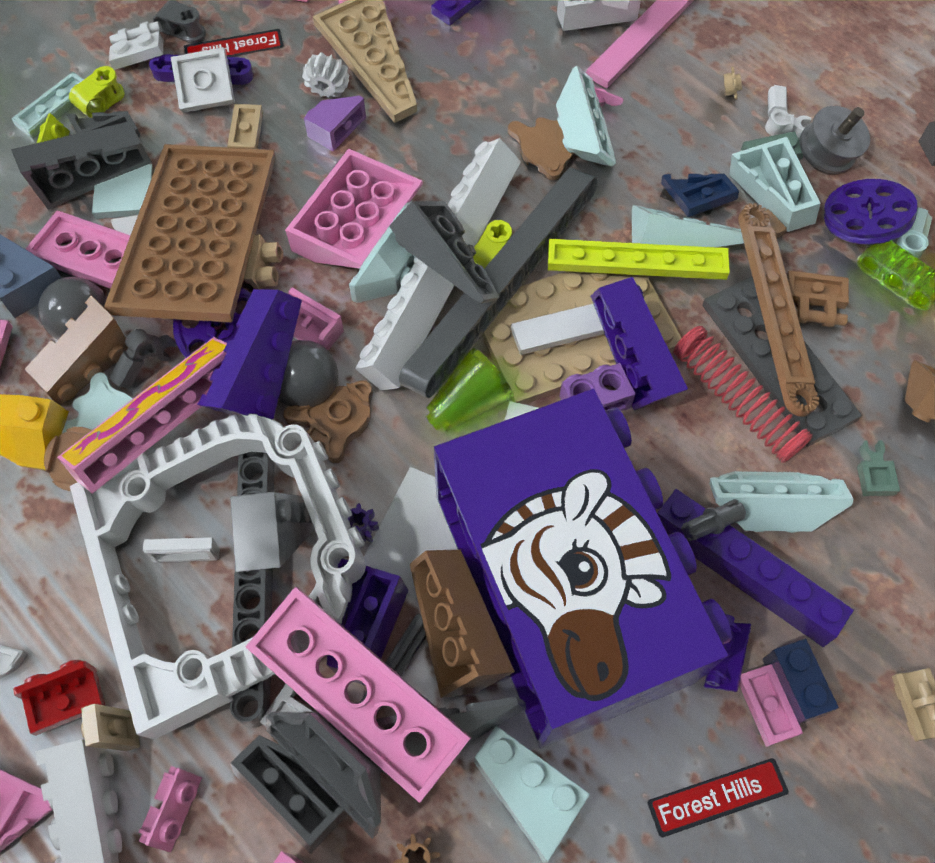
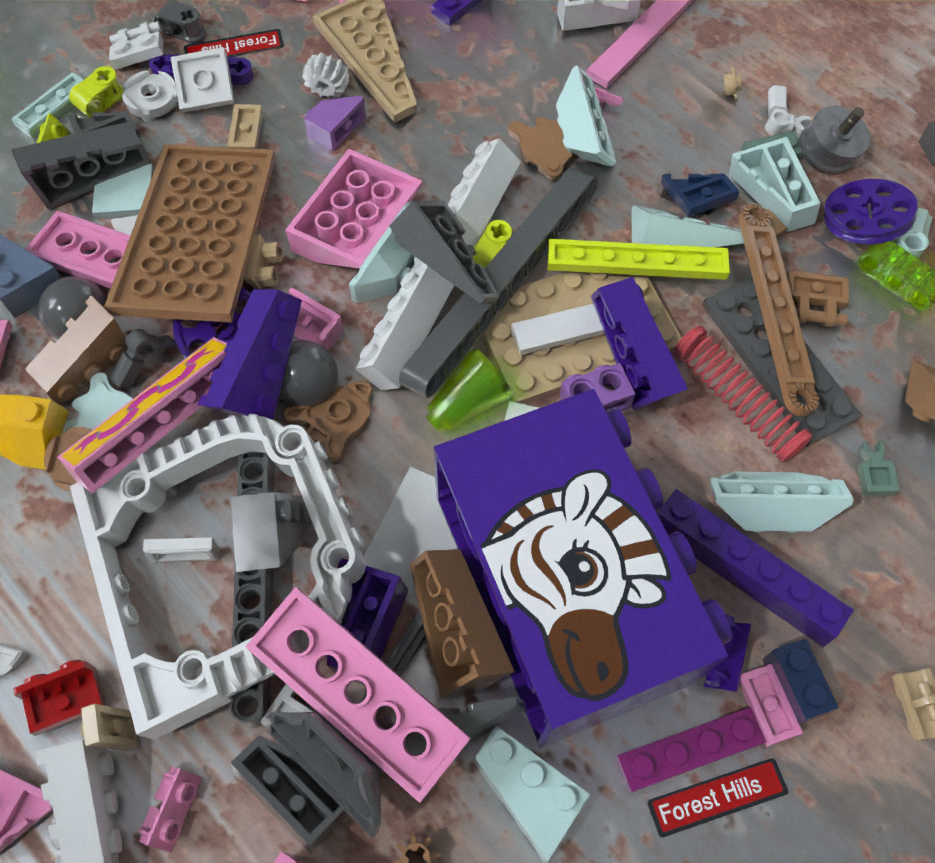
dark purple gear [348,503,379,543] -> none
dark grey axle [681,499,746,541] -> none
none -> white plate [122,71,179,122]
none -> magenta plate [615,707,766,794]

